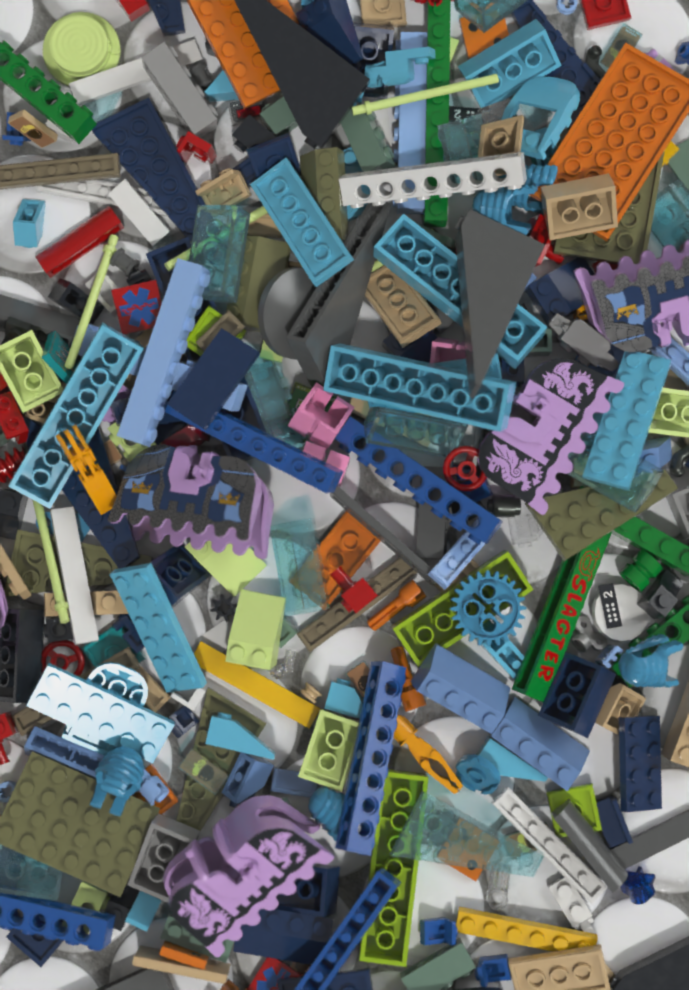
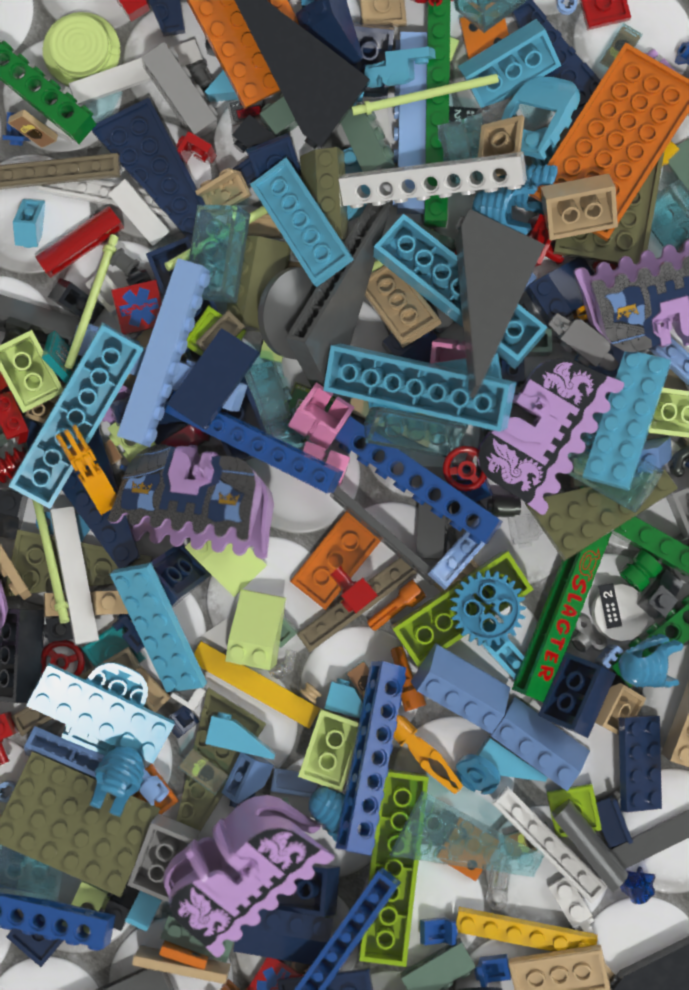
black gear [210,594,237,622] -> none
clear light blue slope [270,518,330,616] -> none
pearl dark grey arm [585,45,606,79] -> none

